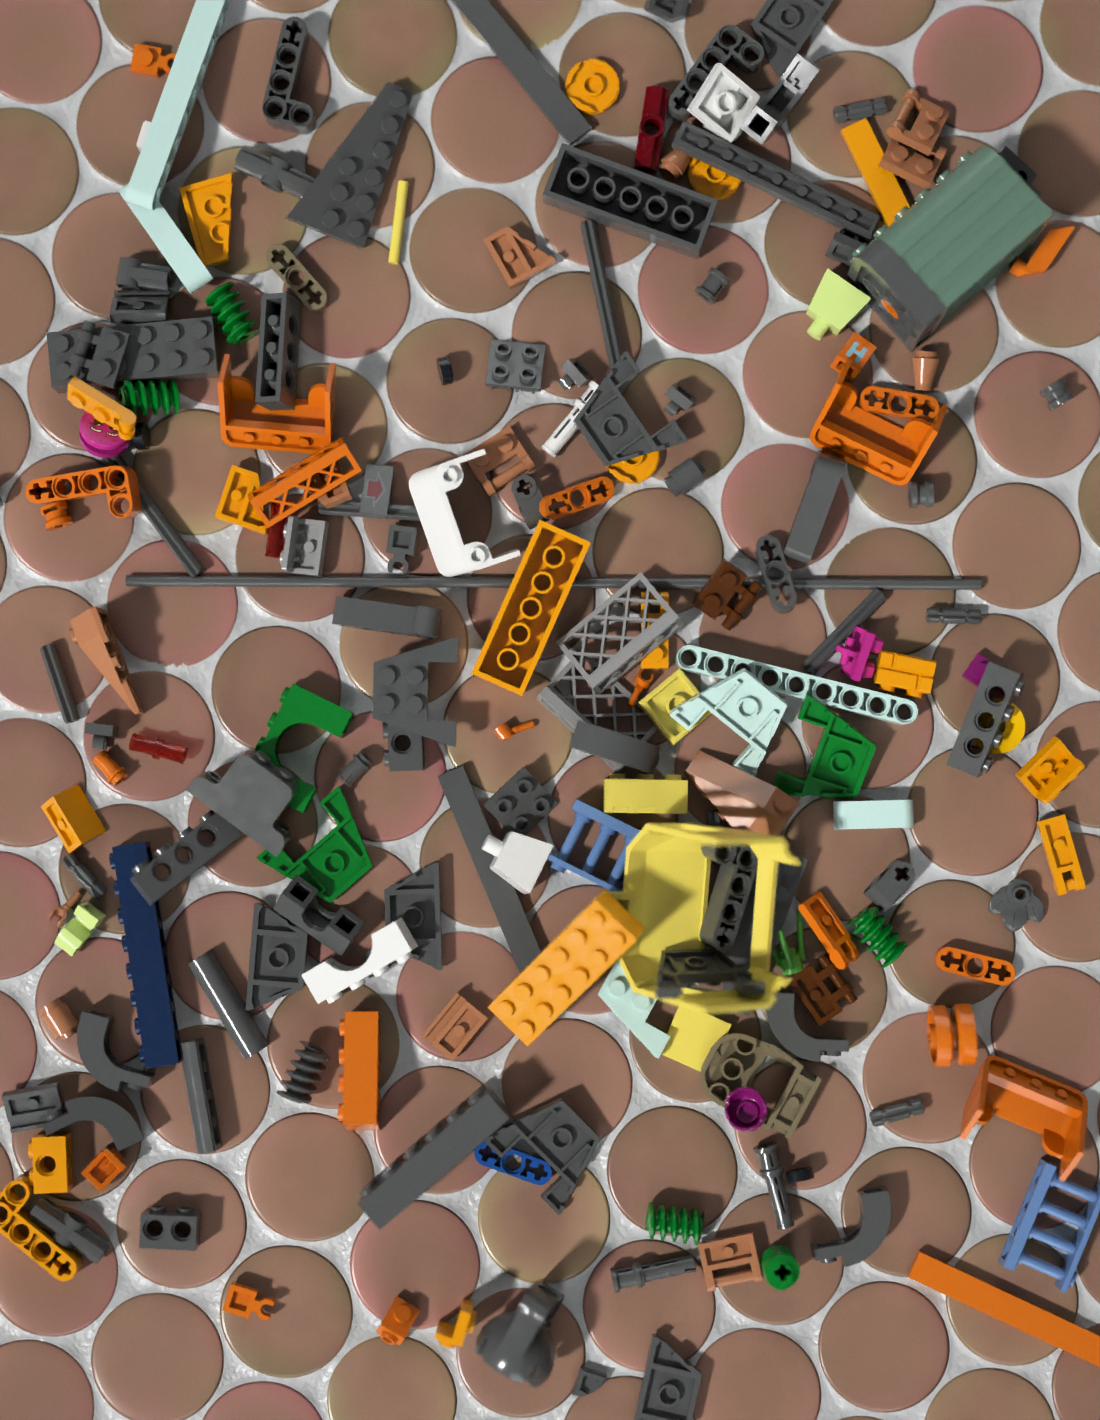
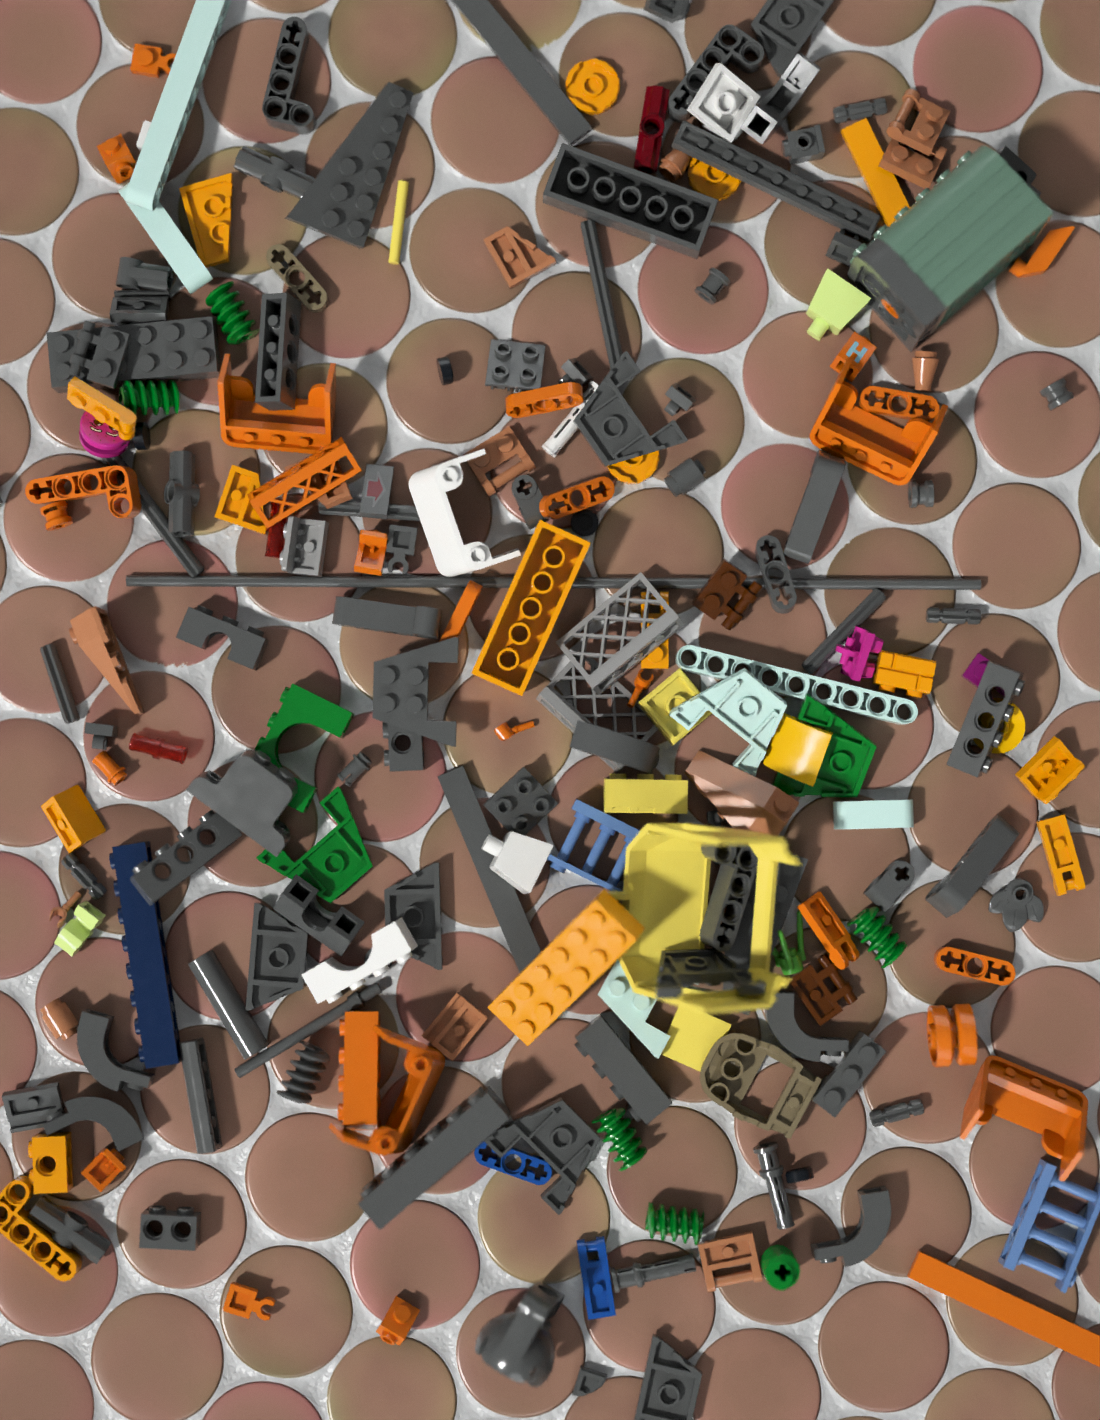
light orange bracket [435,1298,477,1348] -> none
magenta hair [725,1087,768,1132] -> none
none -> orange bracket [97,134,136,184]
none -> dark grey piece [164,450,200,537]
none -> dark grey arch [176,605,269,671]
none -> dark grey bar [234,982,383,1078]
none -> orange windscreen [328,1025,445,1155]
none -> orange bracket [354,530,388,576]
none -> orange beam [439,580,483,642]
none -> orange beam [505,382,583,418]
none -> black tile [571,509,598,537]
none -> dark grey brick [574,1014,672,1125]
none -> blue plate [577,1236,616,1320]
none -> green piece [592,1108,647,1171]
none -> yellow slope [763,713,833,786]
none -> dark grey brick [781,125,825,165]
none -> dark grey arch [812,1031,887,1118]
none -> dark grey beam [925,814,1019,918]

